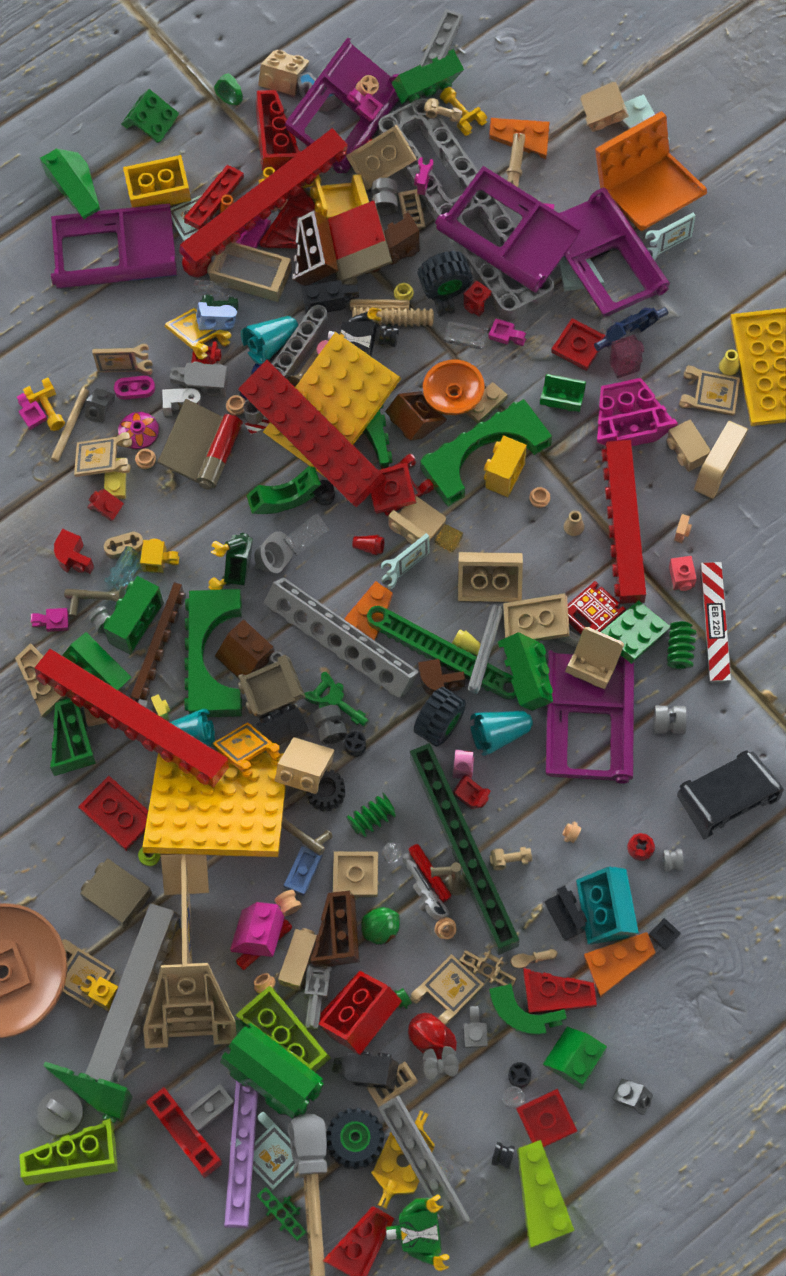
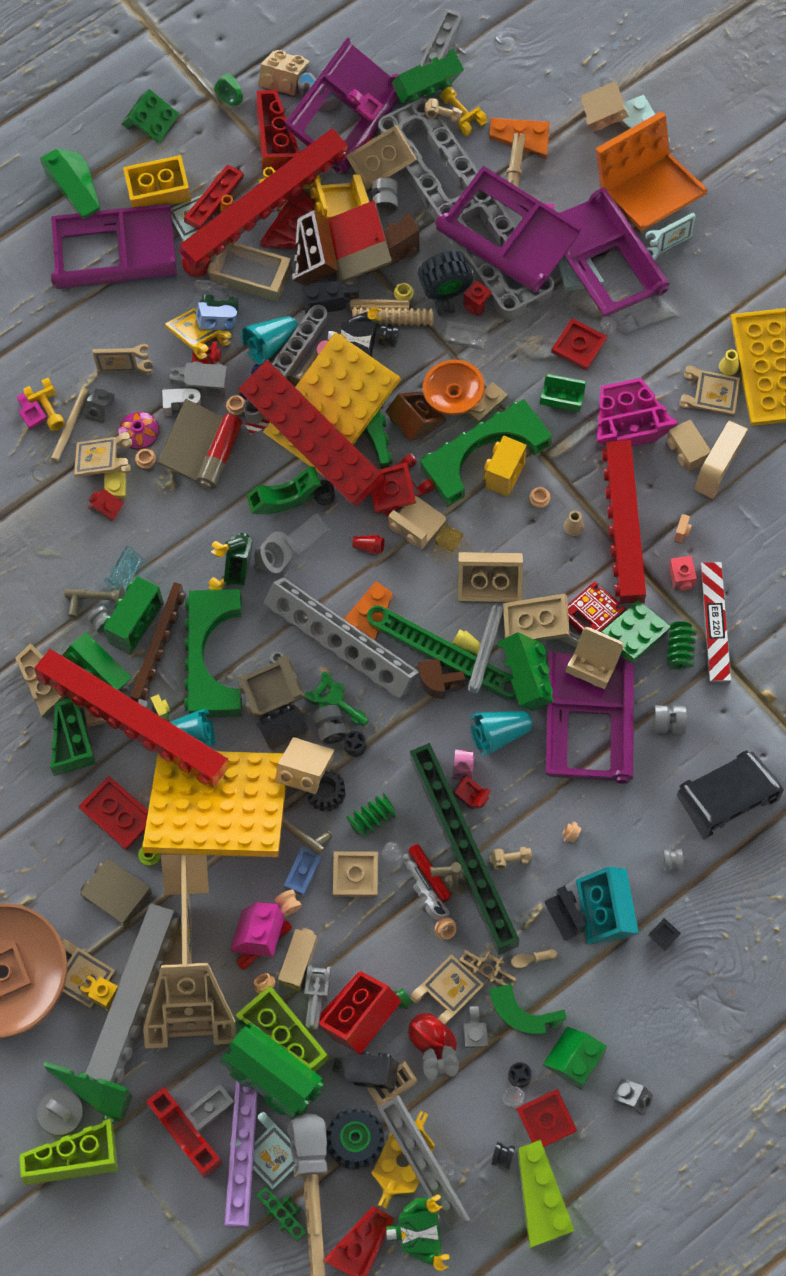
dark pink plate [31,608,69,632] -> none
red brick [54,528,94,574] -> none
tan beam [104,532,143,559] -> none
dark pink plate [114,376,155,400] -> none
yellow brick [140,539,180,573] -> none
light orange flag [213,722,281,777] -> none
reddish brown slope [215,619,275,679] -> none
dark pink plate [236,219,271,249] -> none
reddish brown wedge [310,890,360,968] -> none
light nougat wheel [355,75,379,96] -> none
green hair [361,907,400,945] -> none
light aqua flag [381,533,430,589] -> none
tan slope [398,189,426,229] -> none
dark pink plate [414,157,433,195] -> none
black wheel [414,687,466,747] -> none
dark pink plate [488,318,526,346] -> none
red wing [523,968,597,1014] -> none
orange wing [584,932,656,998] -> none
dark blue plate [594,307,668,351] -> none
clear pink brick [609,334,644,379] -> none
red piece [627,833,655,861] -> none

